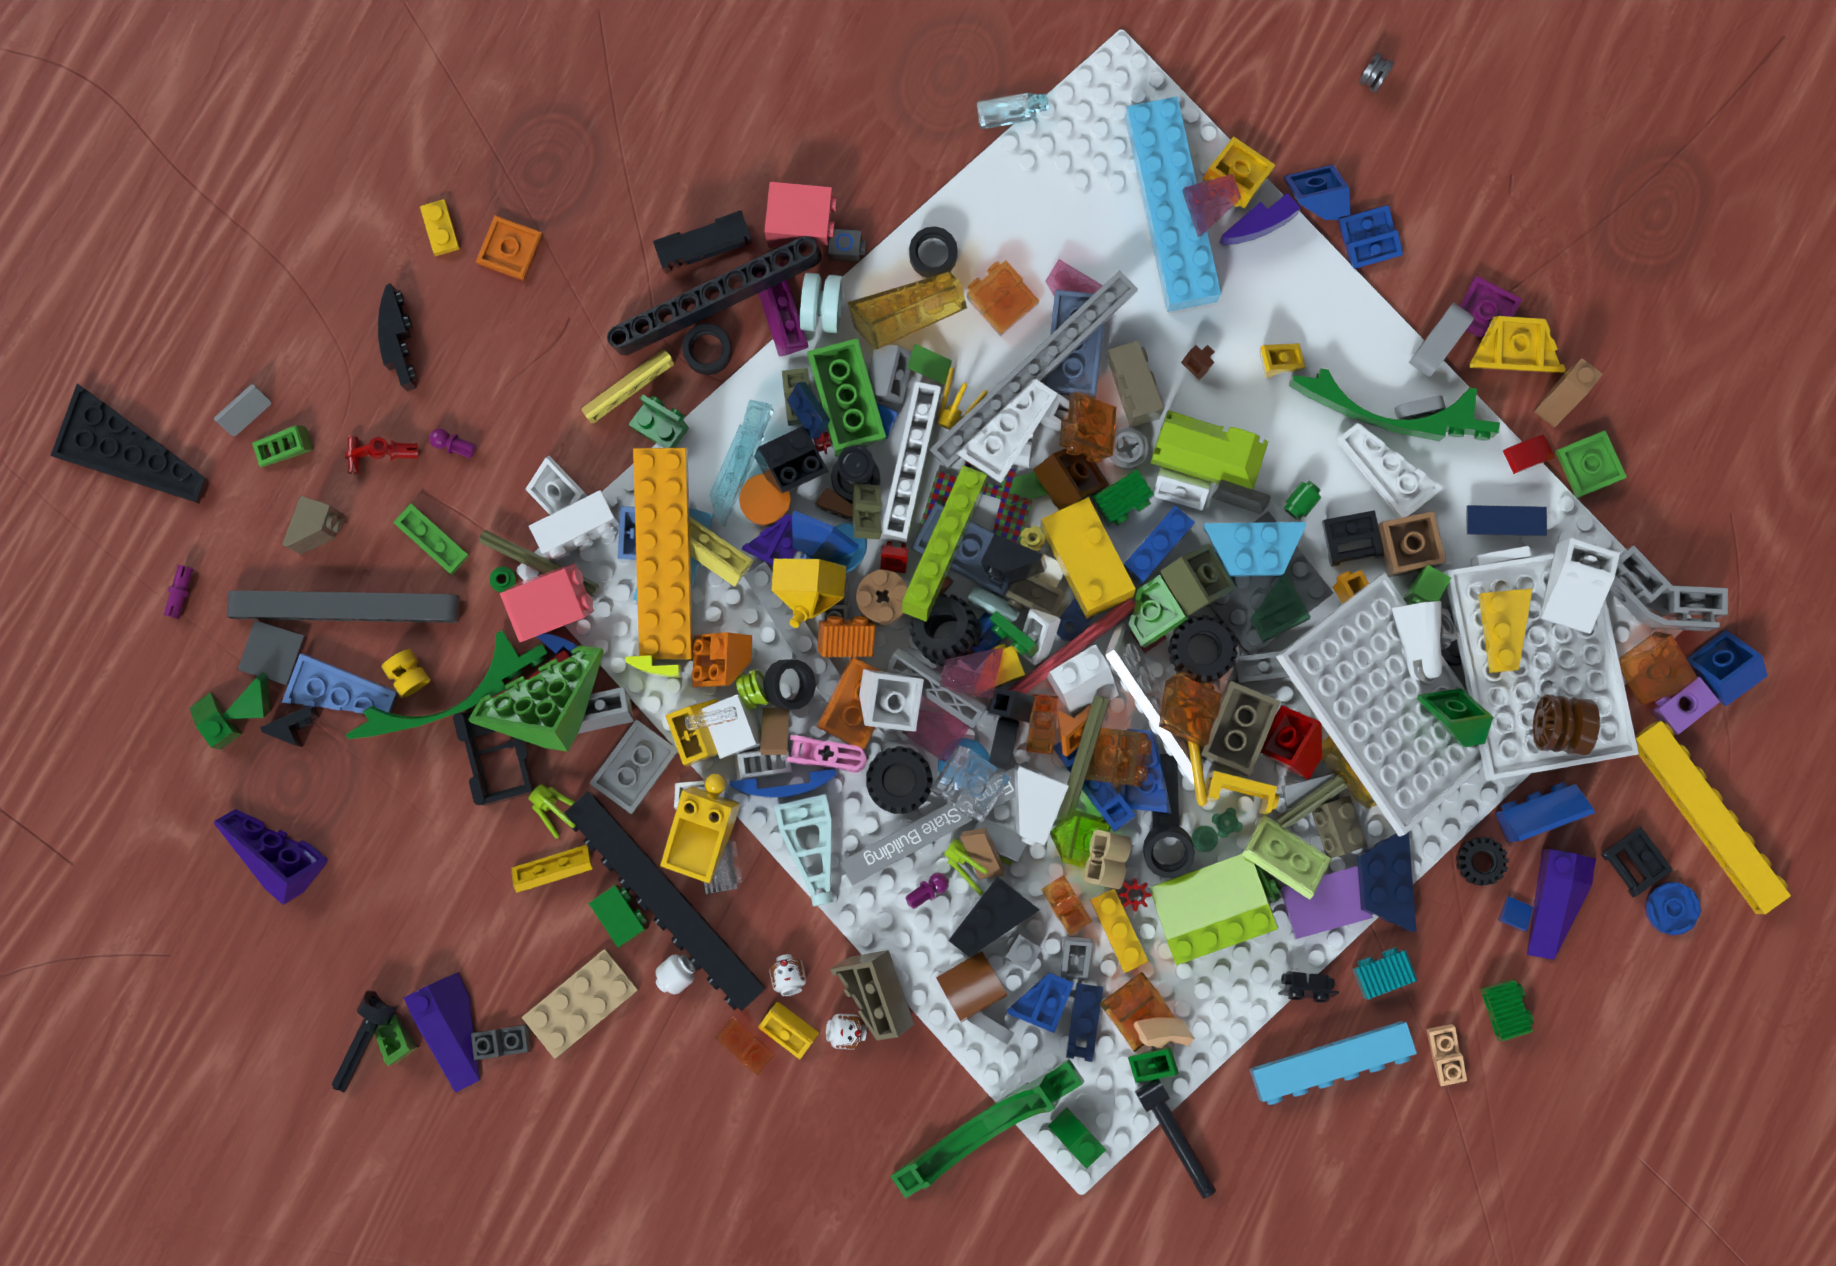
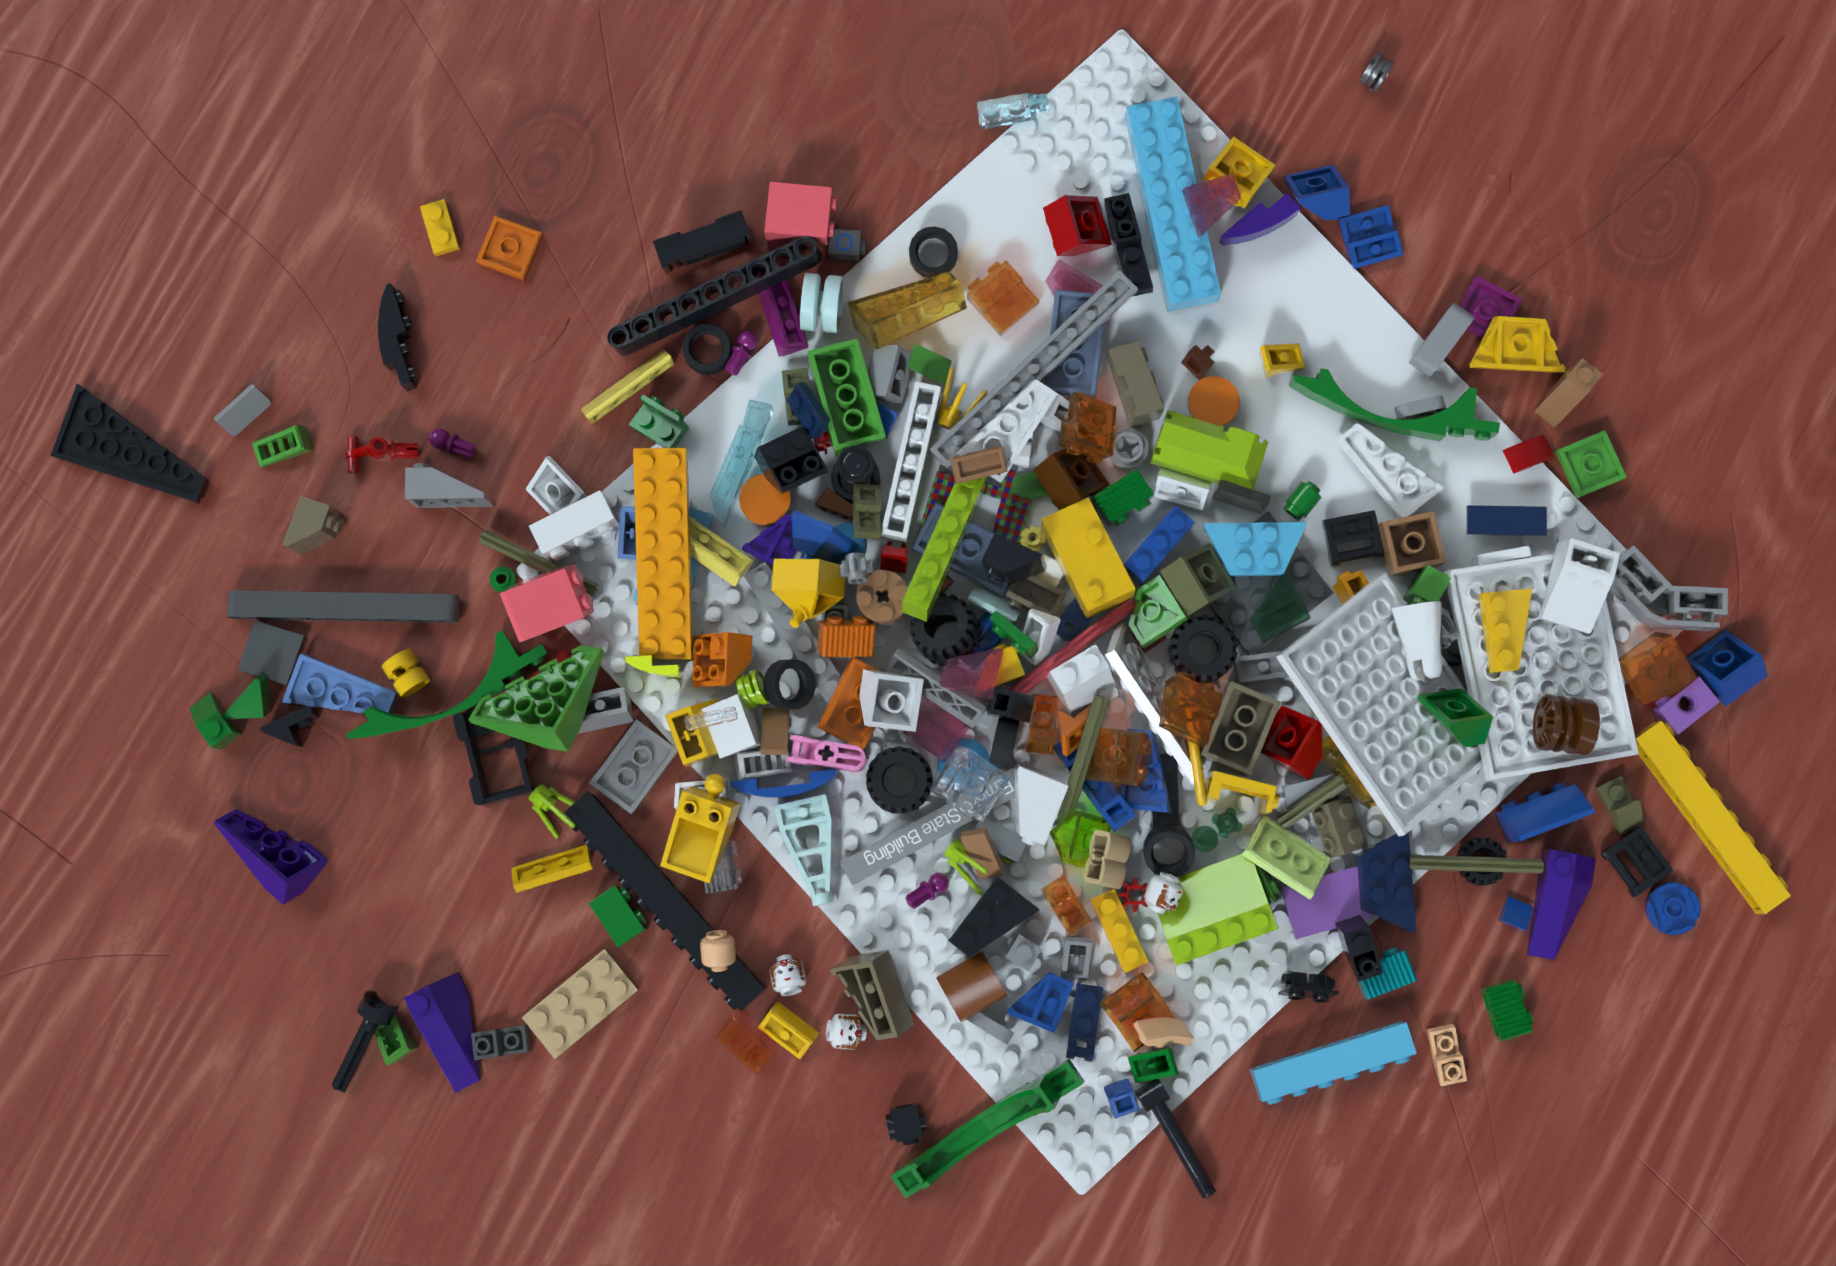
magenta pin [163,564,194,619] -> none
bright green plate [393,504,470,575] -> none
blue slope [536,633,578,654] -> none
white head [655,955,696,994] -> none
green slope [1047,1107,1106,1169] -> none
none -> light grey slope [405,463,494,508]
none -> light nougat head [700,930,736,972]
none -> magenta axle [725,331,758,376]
none -> light grey gear [840,553,873,584]
none -> black brick [885,1102,927,1145]
none -> medium nougat tile [950,445,1008,484]
none -> red slope [1043,195,1112,256]
none -> black slope [1104,193,1153,297]
none -> blue slope [1104,1079,1140,1119]
none -> white head [1144,872,1184,914]
none -> orange tile [1188,376,1240,426]
none -> black slope [1335,915,1383,982]
none -> olive axle [1409,855,1544,873]
none -> olive slope [1595,776,1644,835]

